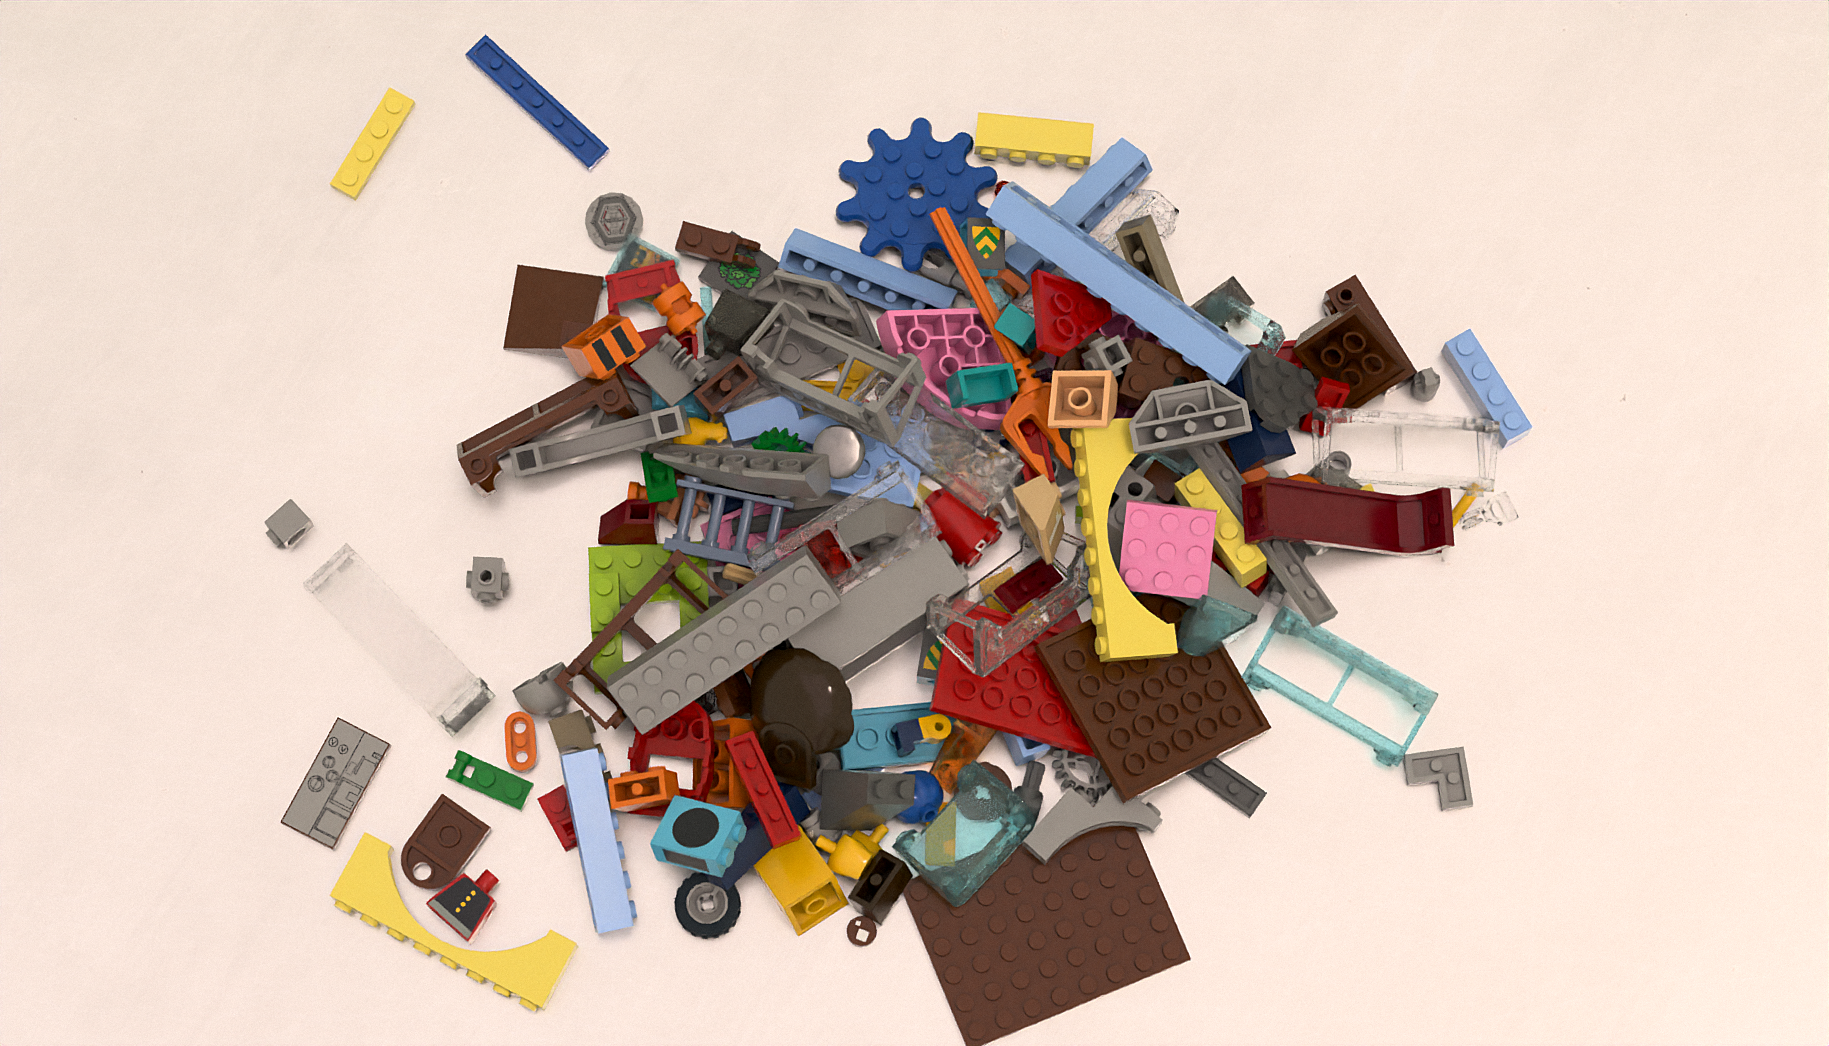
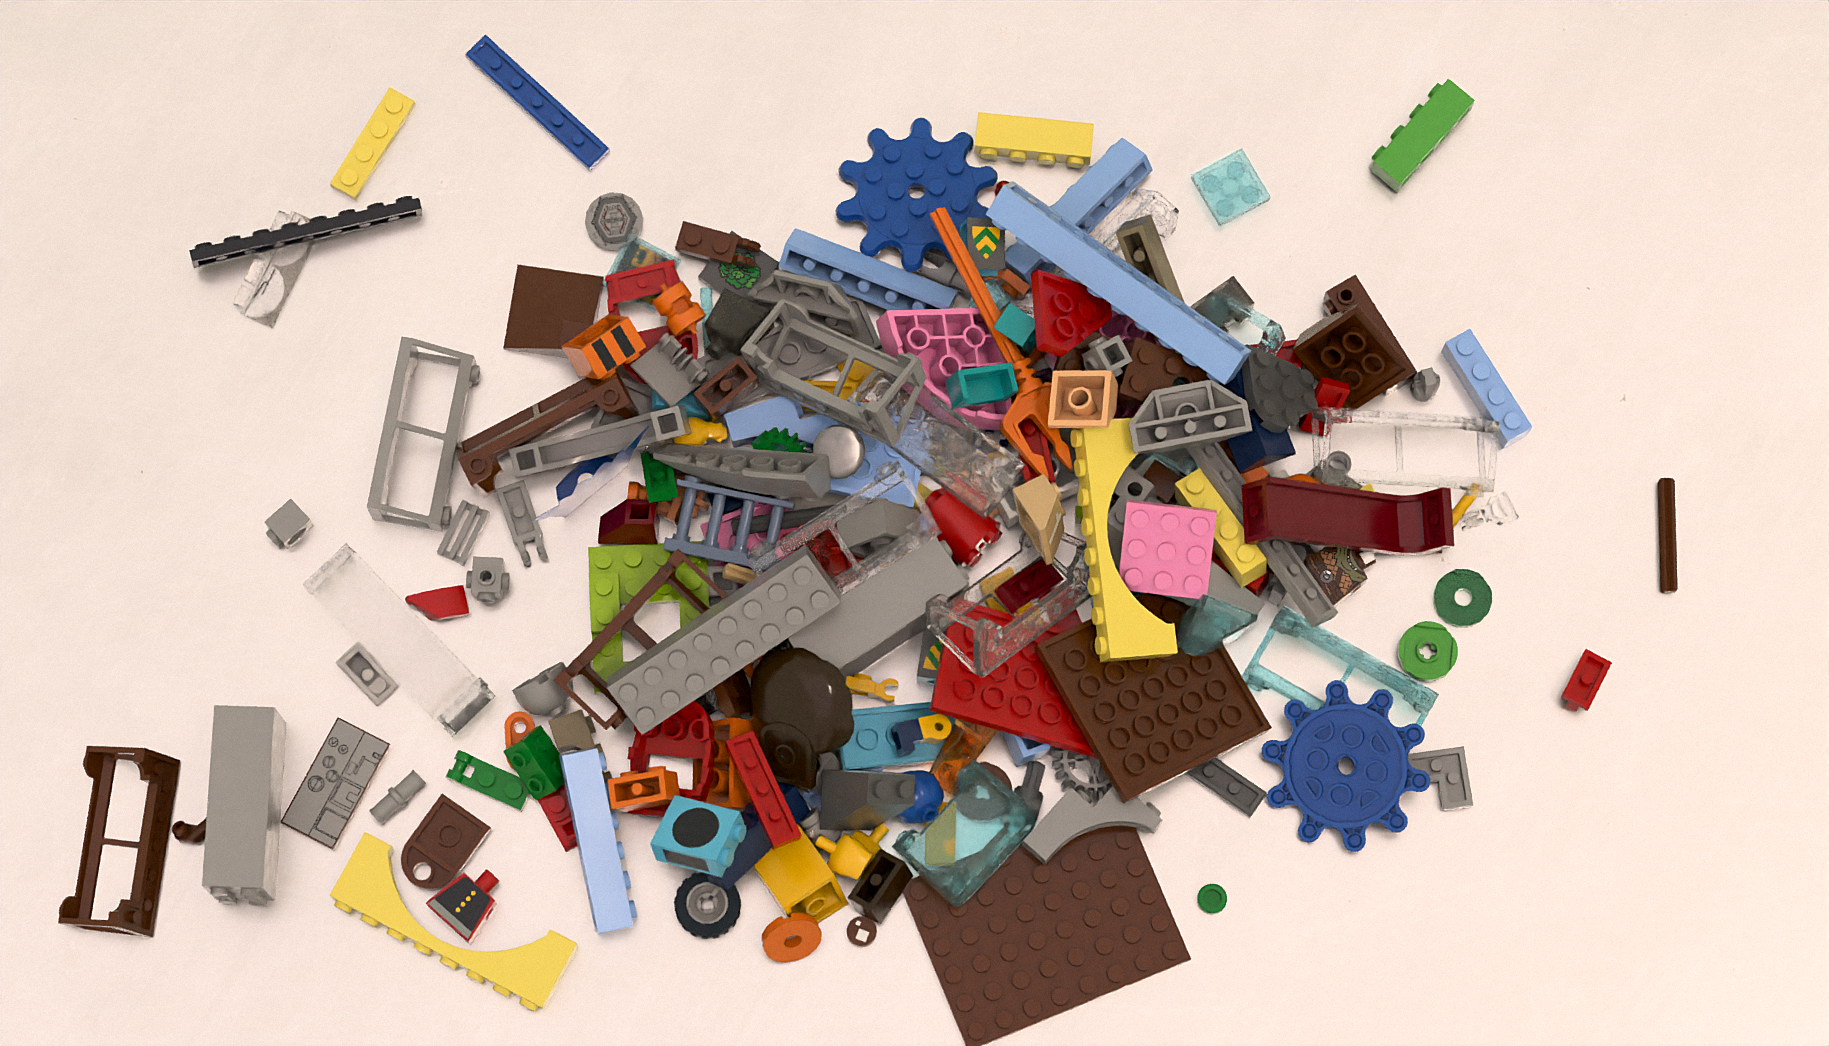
none -> reddish brown windscreen [58,746,180,937]
none -> reddish brown arm [172,818,206,844]
none -> black plate [189,196,422,268]
none -> light grey container [202,705,287,905]
none -> clear windscreen [232,210,316,328]
none -> light grey slope [335,642,399,706]
none -> light grey windscreen [367,336,480,532]
none -> light grey pin [369,770,426,824]
none -> red slope [405,585,469,621]
none -> light grey tile [437,499,490,566]
none -> light grey hinge [496,480,548,566]
none -> green bracket [504,725,564,800]
none -> piece [532,426,649,522]
none -> orange tile [761,912,822,962]
none -> yellow plate [846,673,898,703]
none -> clear light blue plate [1191,148,1271,227]
none -> green tile [1197,884,1227,915]
none -> blue plate [1262,680,1431,852]
none -> torso [1303,547,1376,607]
none -> bright green brick [1371,78,1475,192]
none -> bright green plate [1397,621,1458,682]
none -> clear green tile [1433,569,1492,628]
none -> red plate [1561,649,1612,712]
none -> reddish brown axle [1658,478,1678,593]

